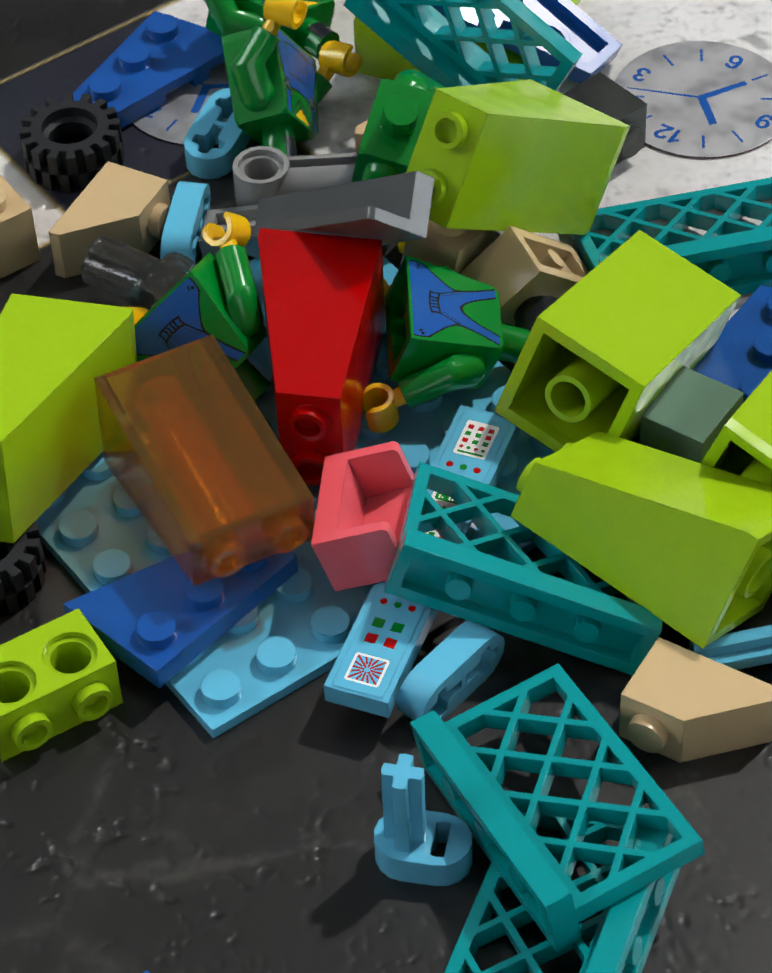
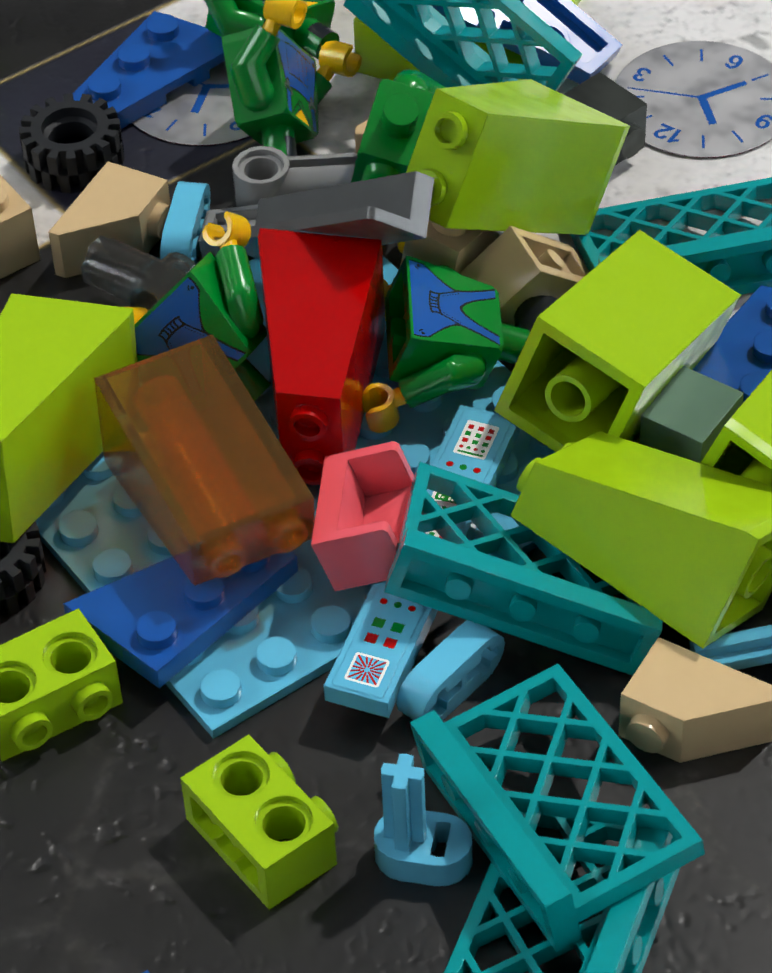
medium azure beam [183,88,251,179] -> none
none -> lime brick [180,734,338,910]

